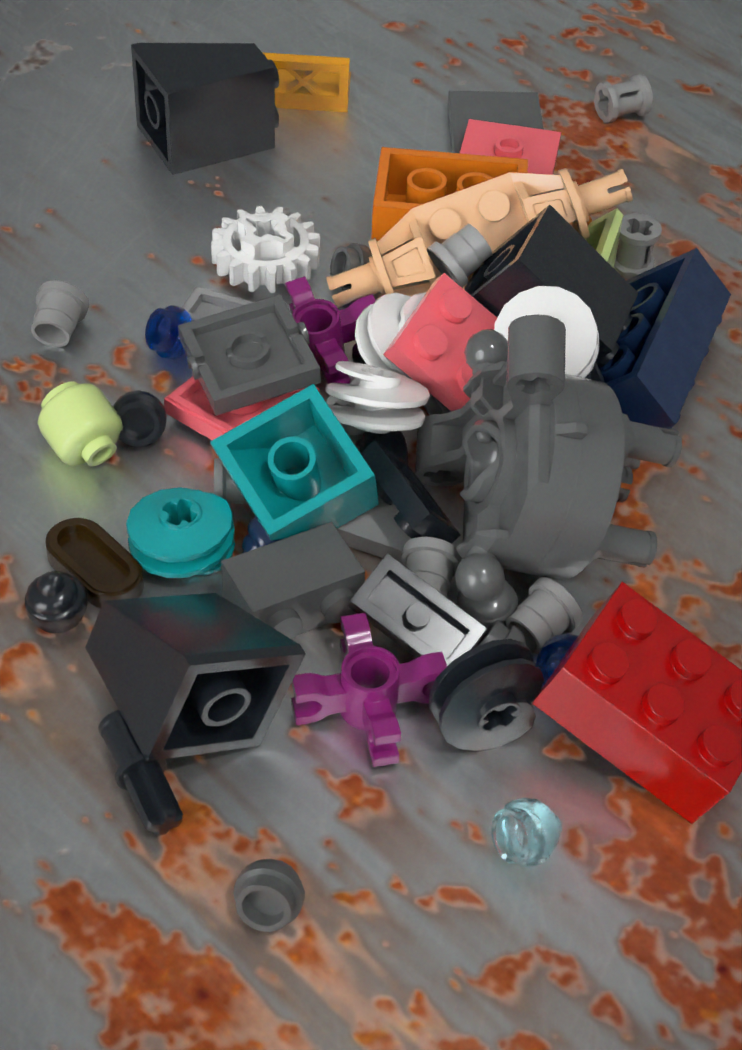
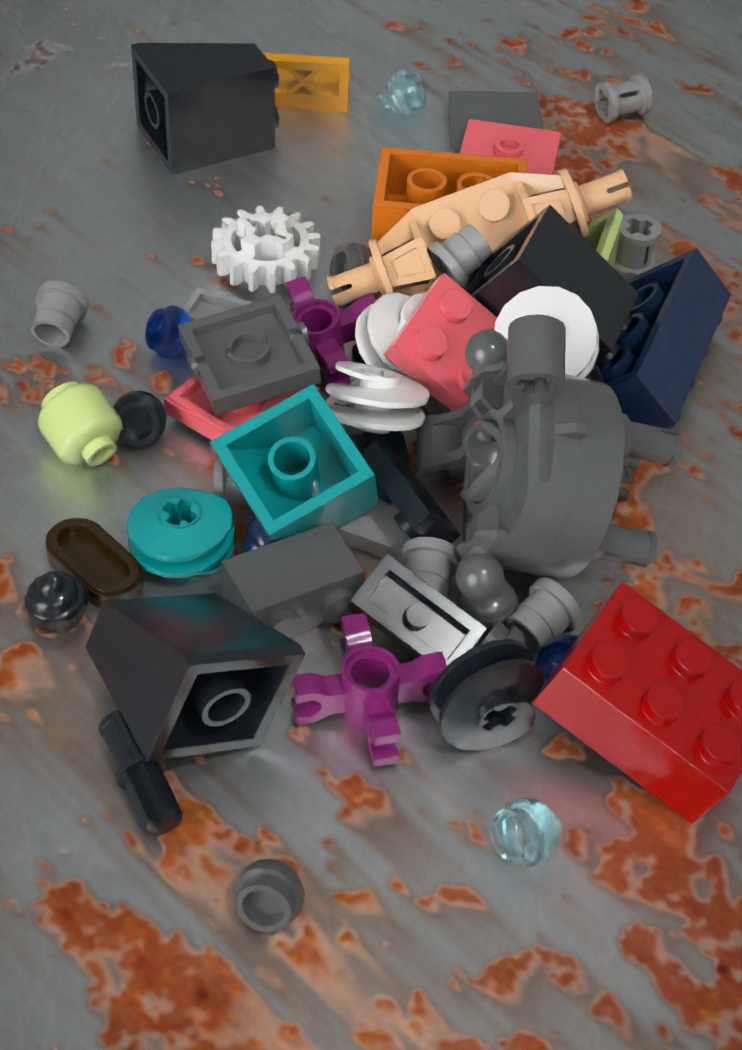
none -> clear light blue plate [378,70,426,116]

